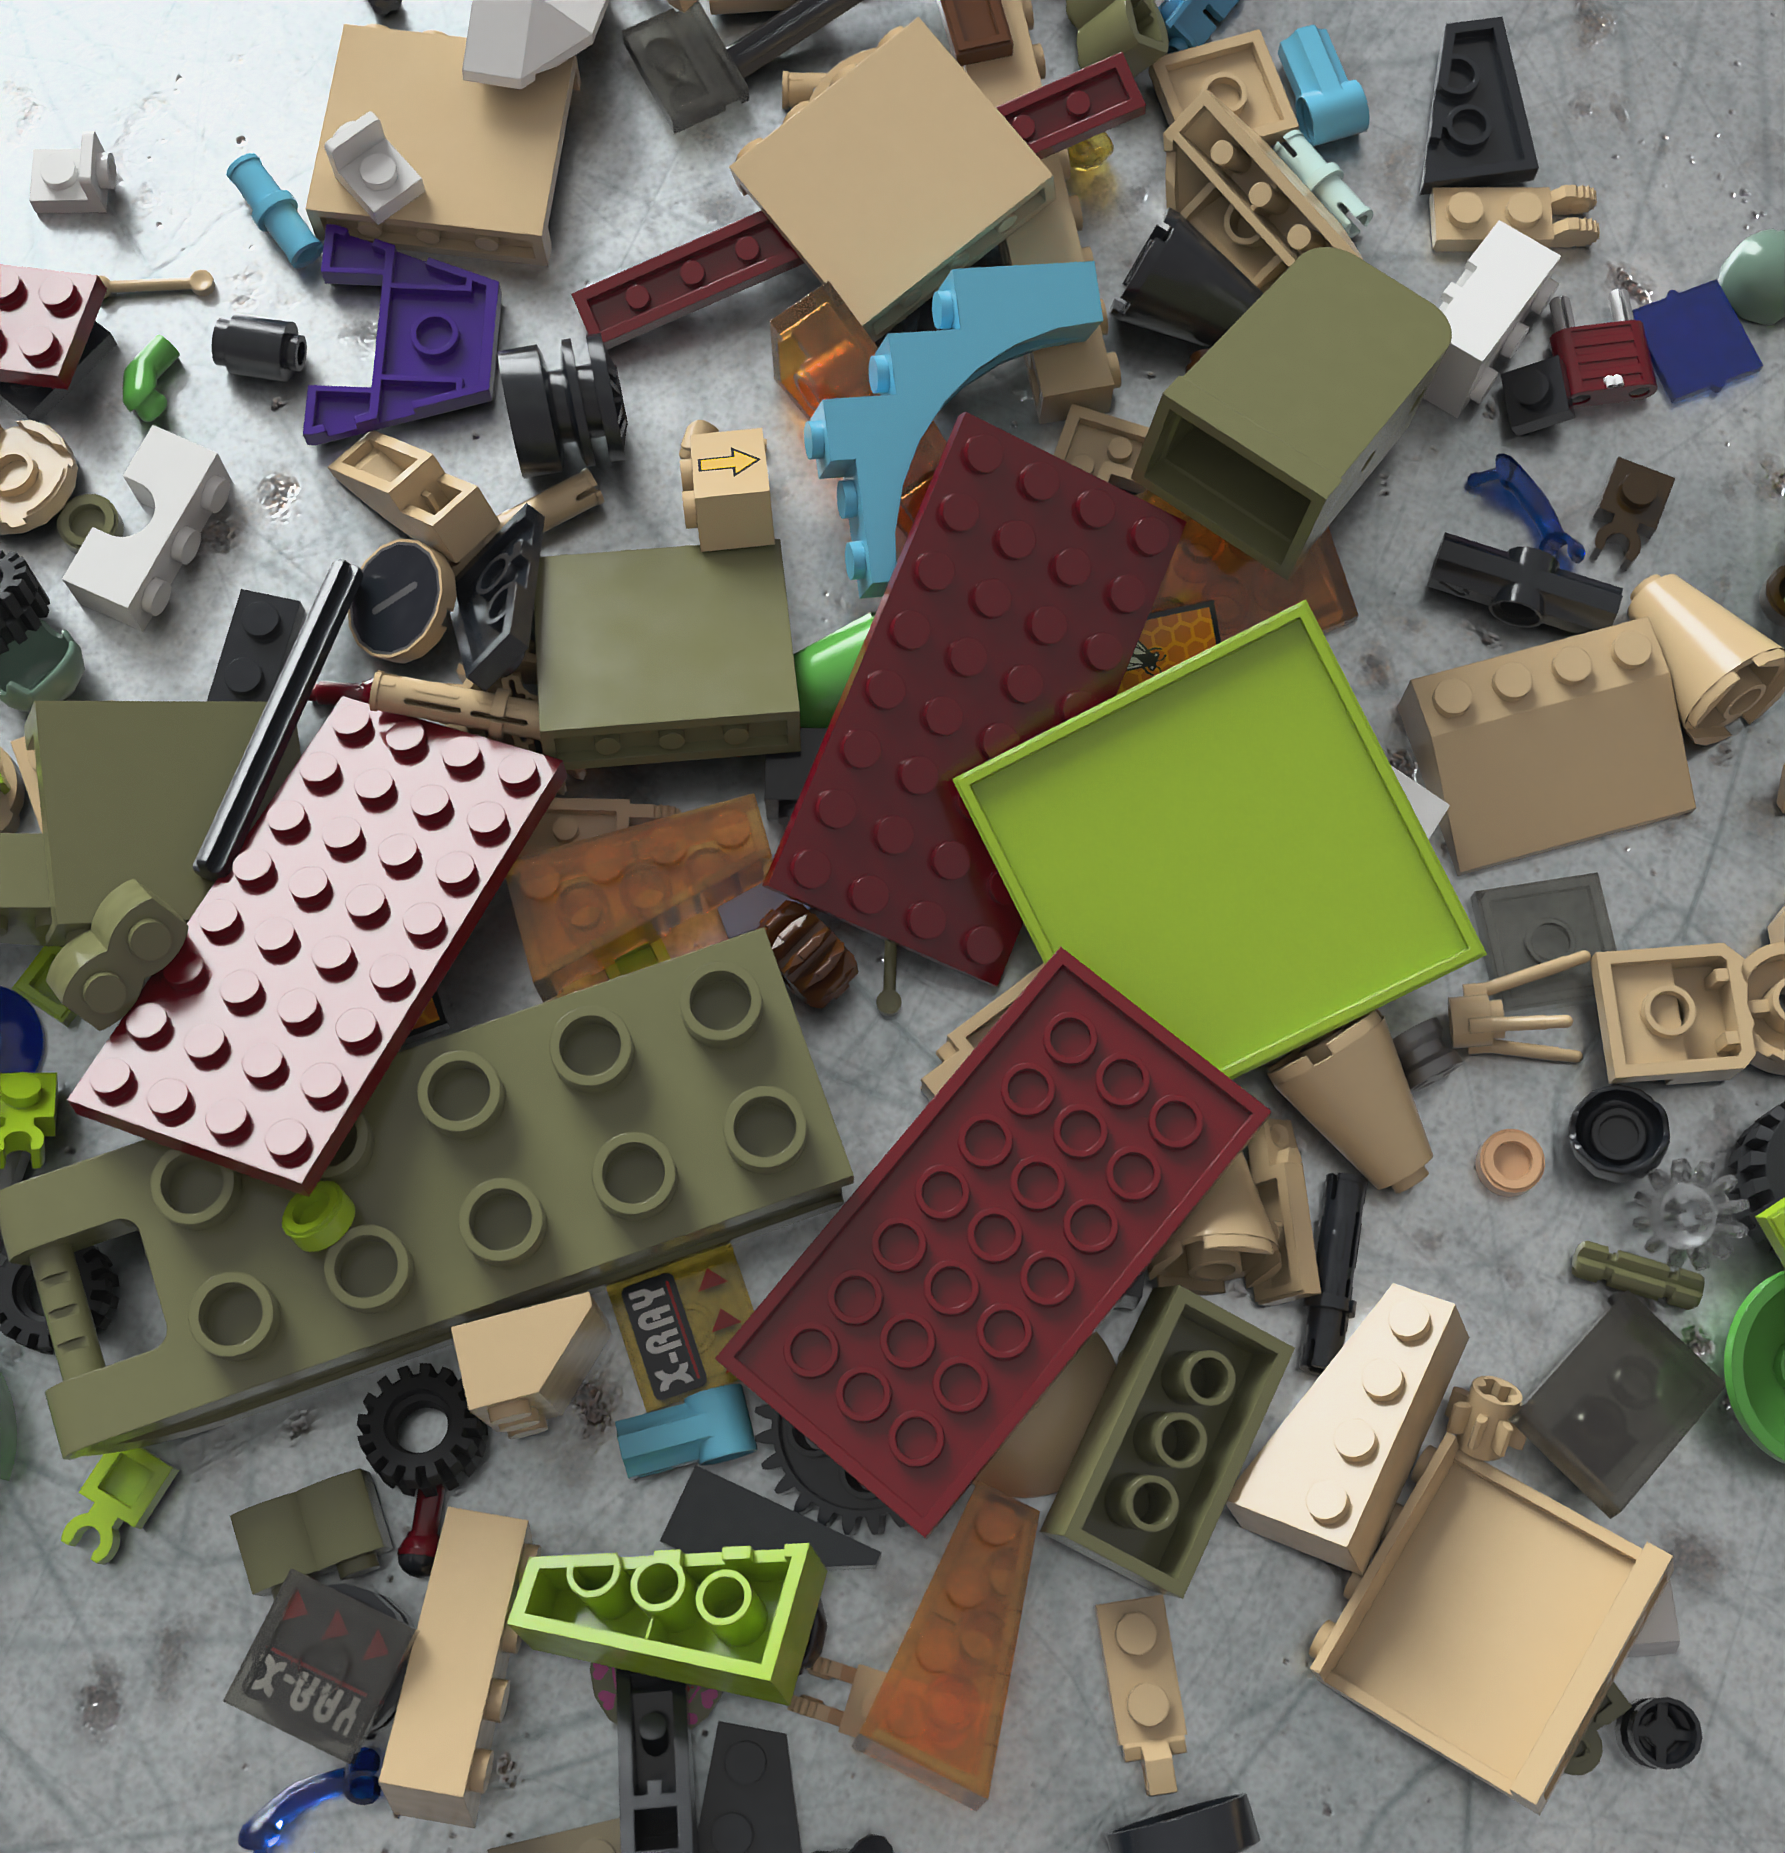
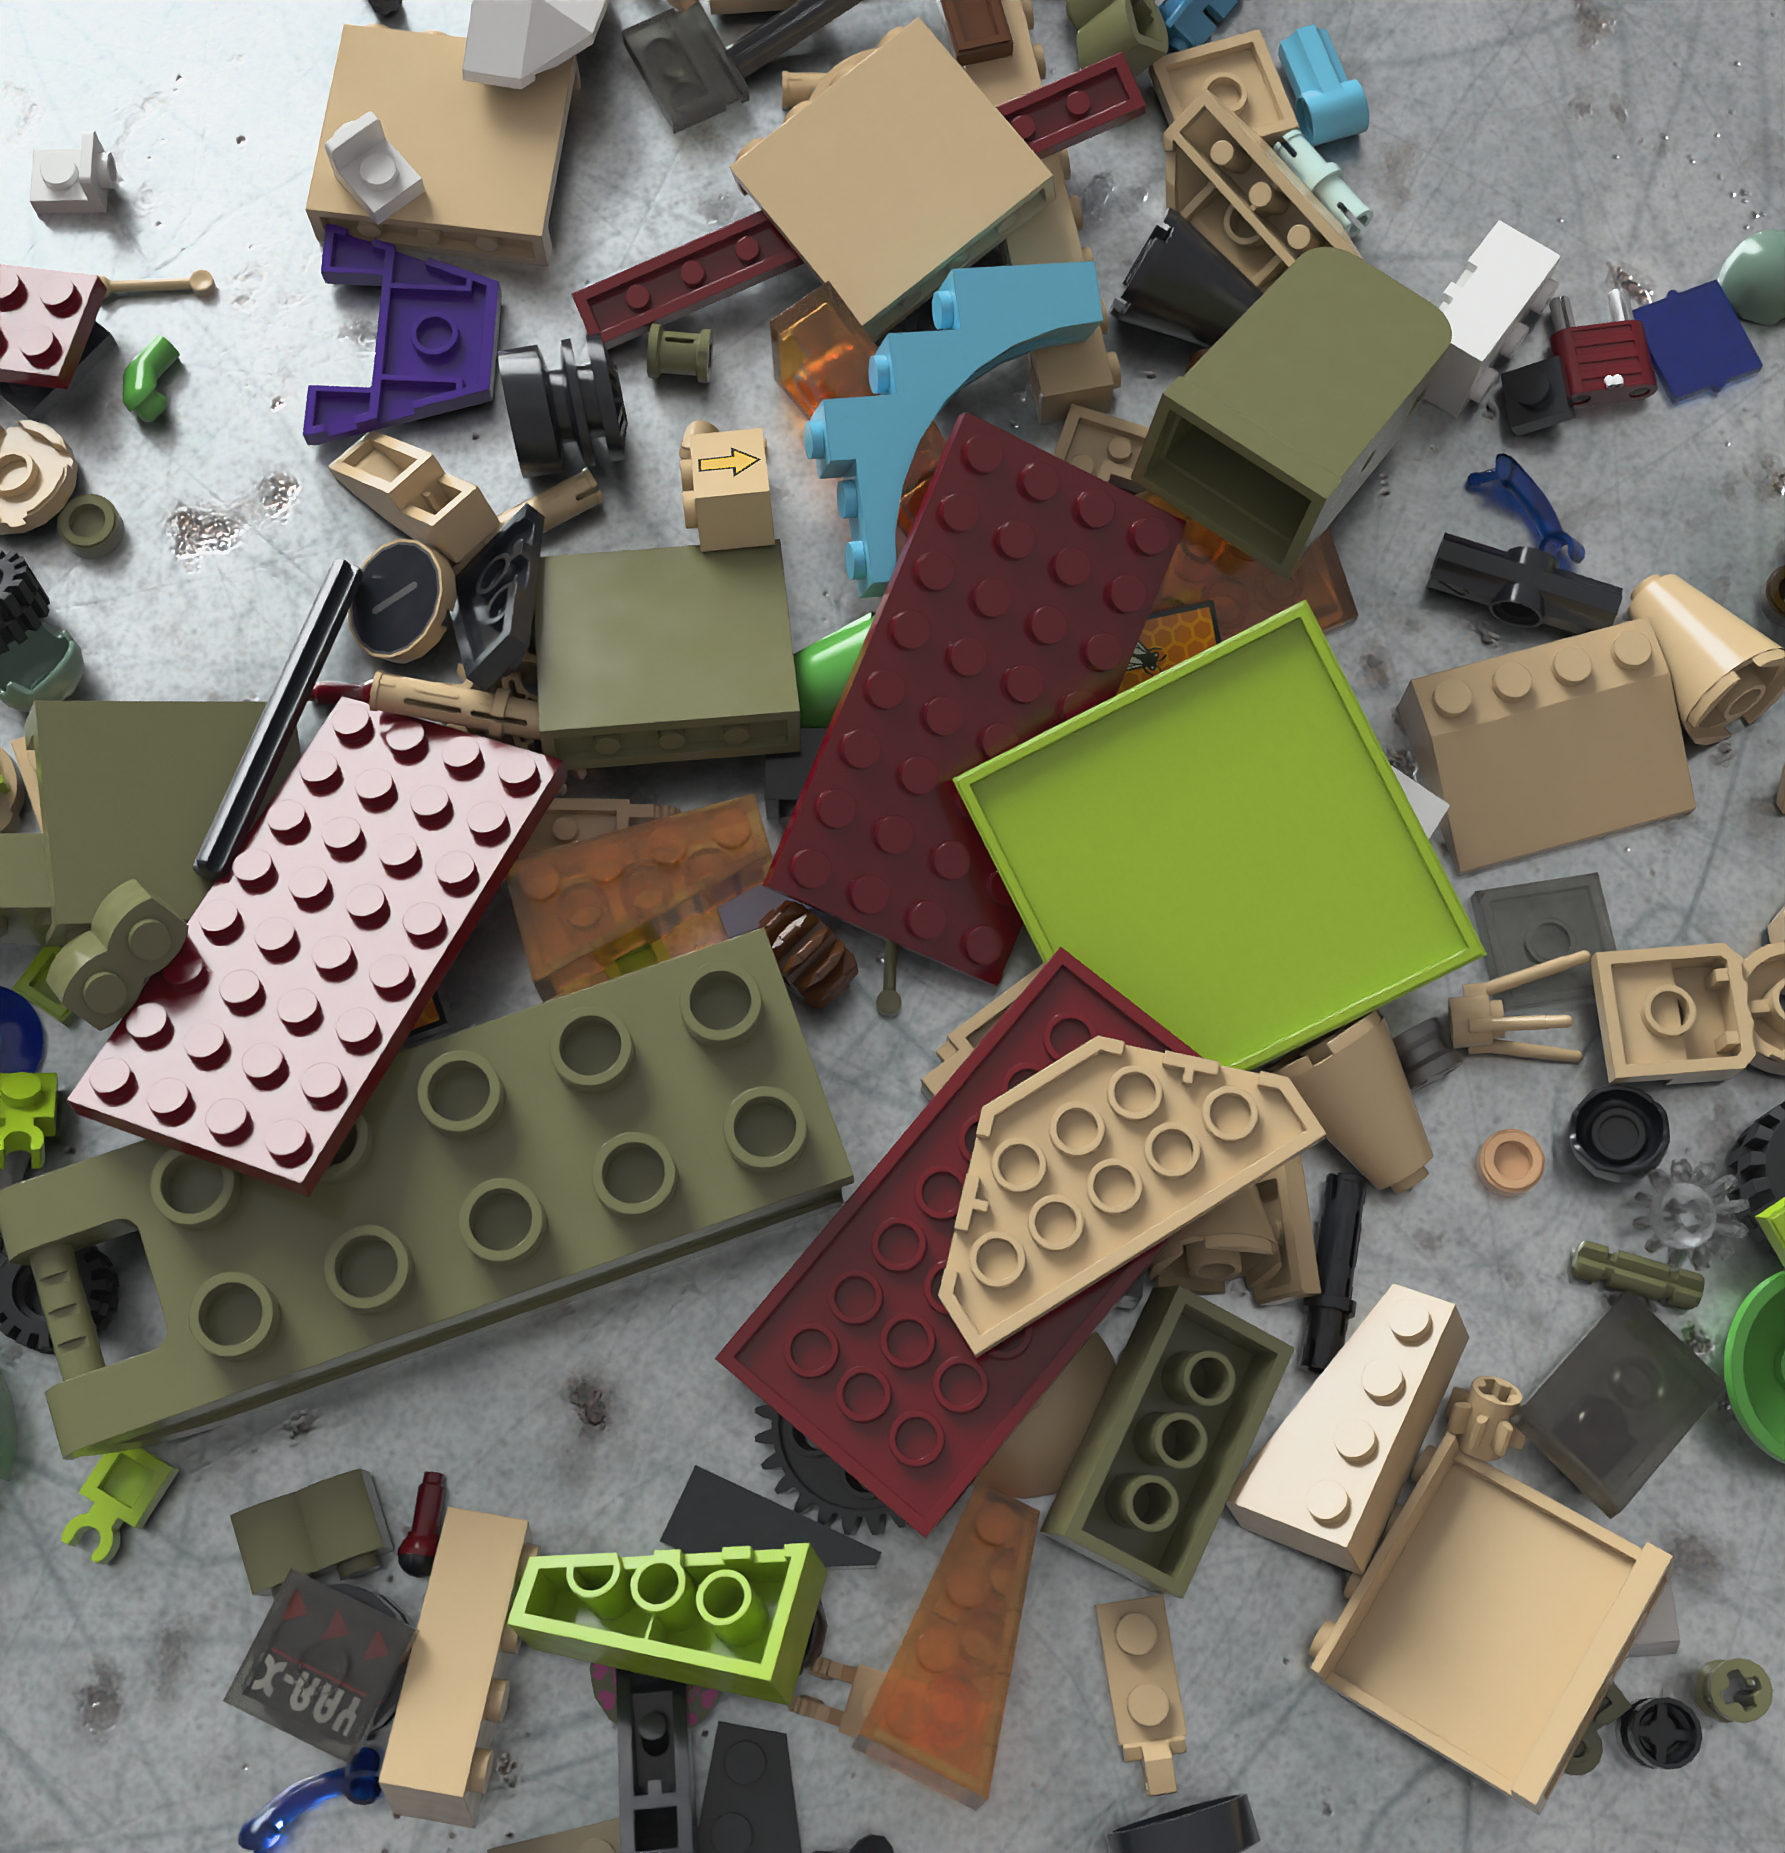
white arch [62,425,231,632] -> none
black plate [207,589,305,702] -> none
black brick [211,313,307,382] -> none
medium azure pin [226,153,323,268] -> none
lime tile [282,1181,355,1252] -> none
black tyre [357,1363,488,1497] -> none
tan slope [451,1292,612,1439] -> none
tile [606,1244,754,1413] -> none
medium azure piece [615,1384,758,1480] -> none
clear yellow hinge [1067,132,1114,171] -> none
black wing [1420,17,1539,195] -> none
tan hinge [1429,185,1600,252] -> none
dark brown plate [1589,456,1675,571] -> none
none -> olive bush [647,323,714,383]
none -> tan plate [938,1036,1327,1358]
none -> olive bush [1691,1658,1773,1723]

